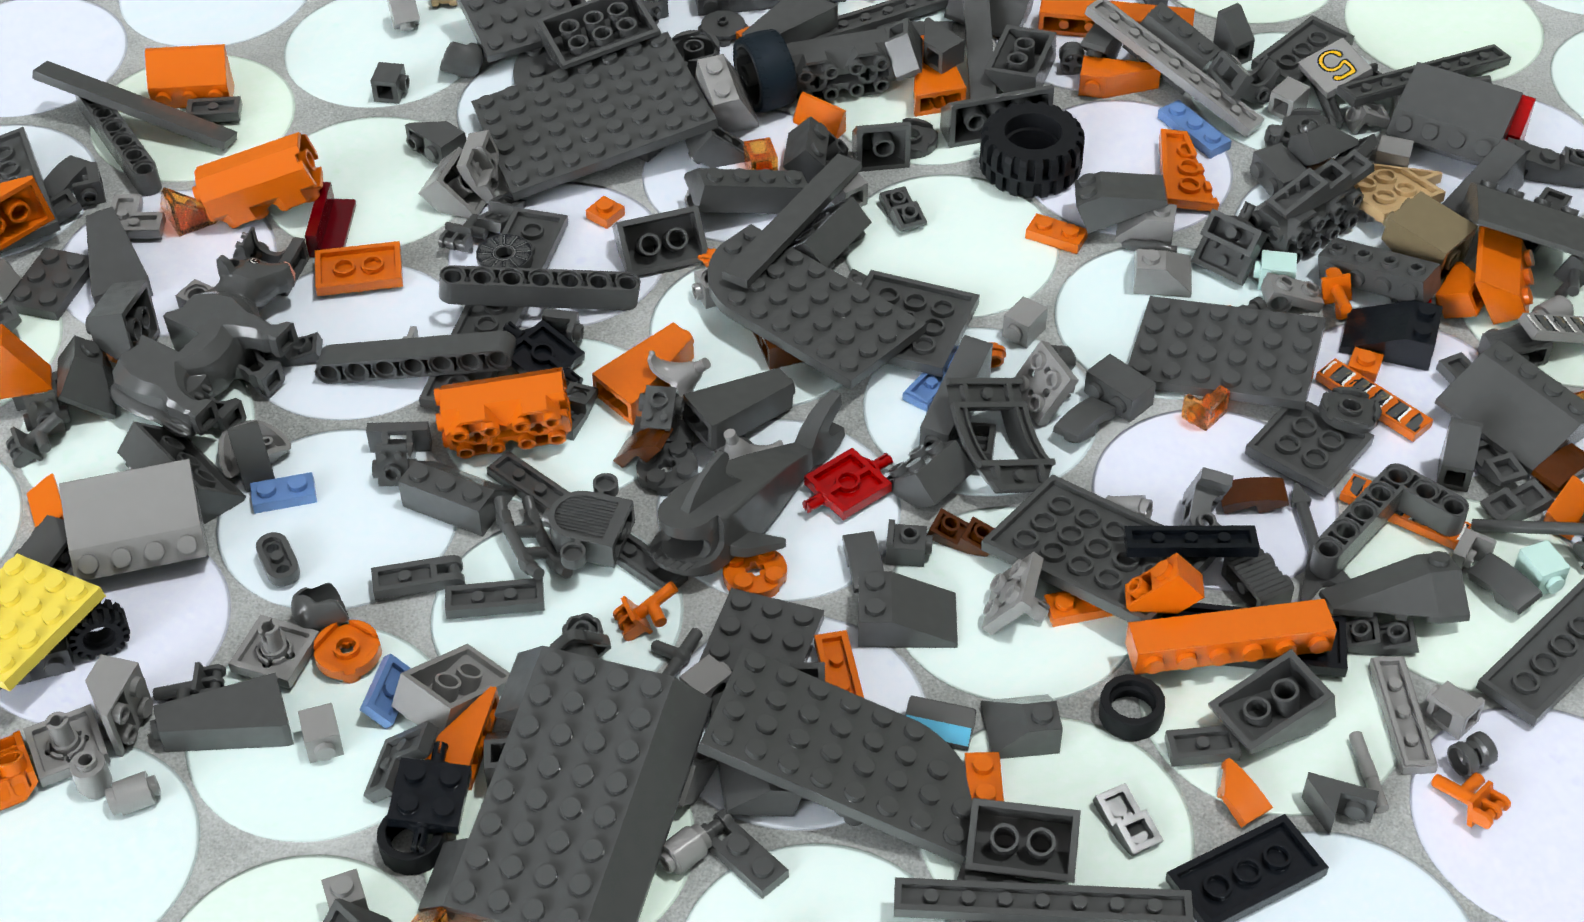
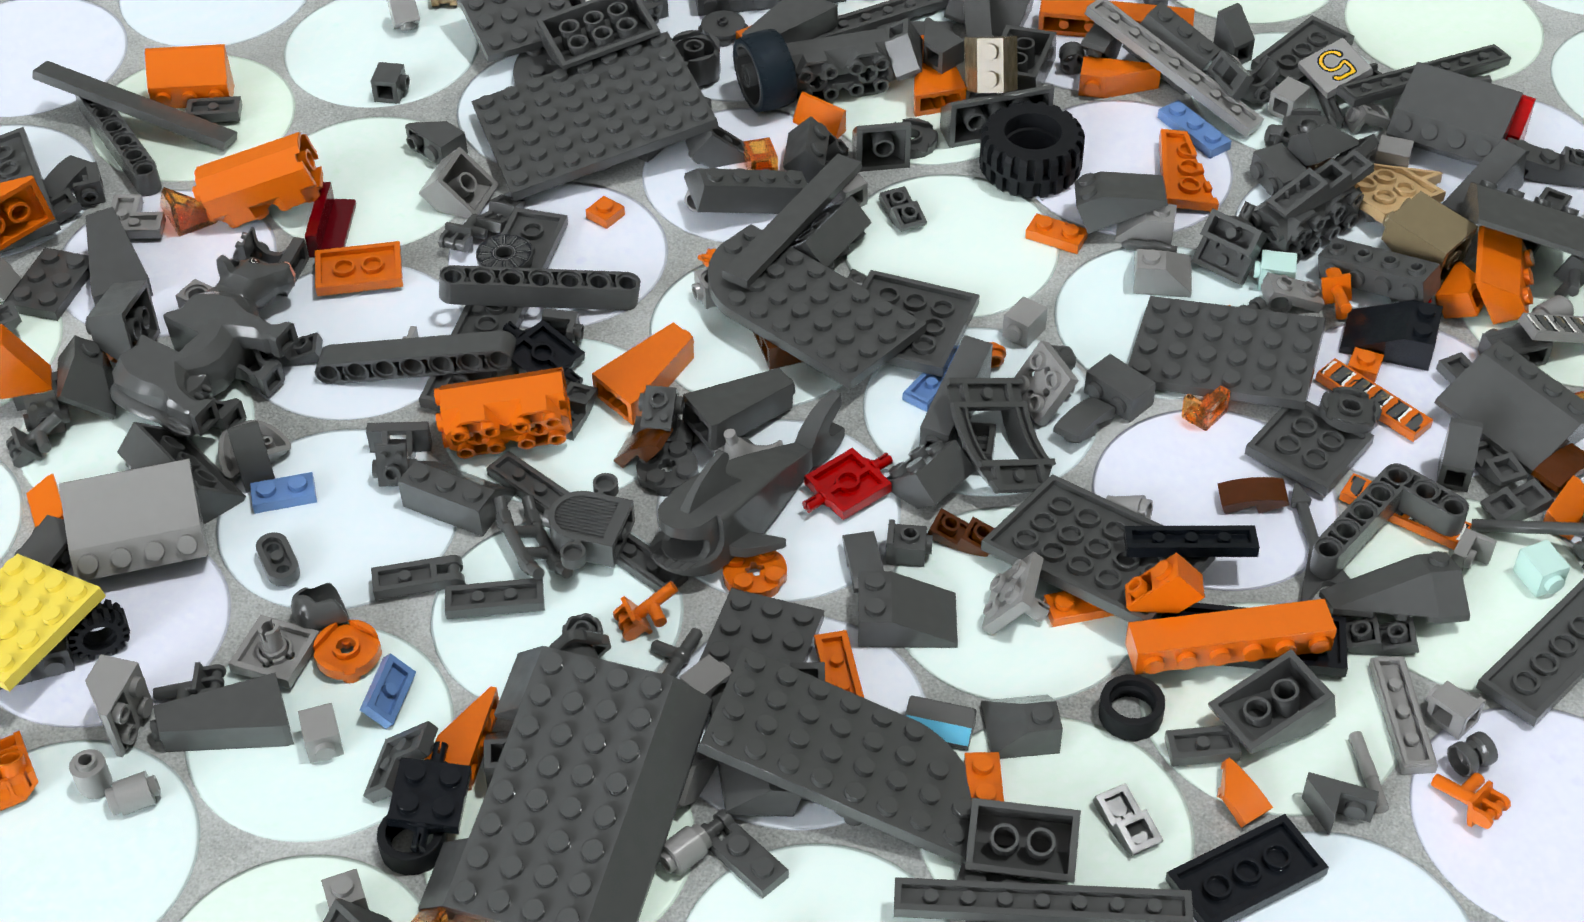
light grey plate [23,704,111,787] -> none
light grey slope [391,643,510,738] -> none
dark grey hair [439,41,484,78] -> none
light grey slope [456,130,499,204] -> none
dark grey slope [612,205,708,276] -> none
light grey piece [647,350,711,417] -> none
light grey slope [695,54,759,133] -> none
dark grey tile [1181,467,1234,526] -> none
dark grey brick [1221,545,1294,608] -> none
dark grey slope [1467,552,1543,615] -> none
none -> dark tan slope [964,36,1018,93]

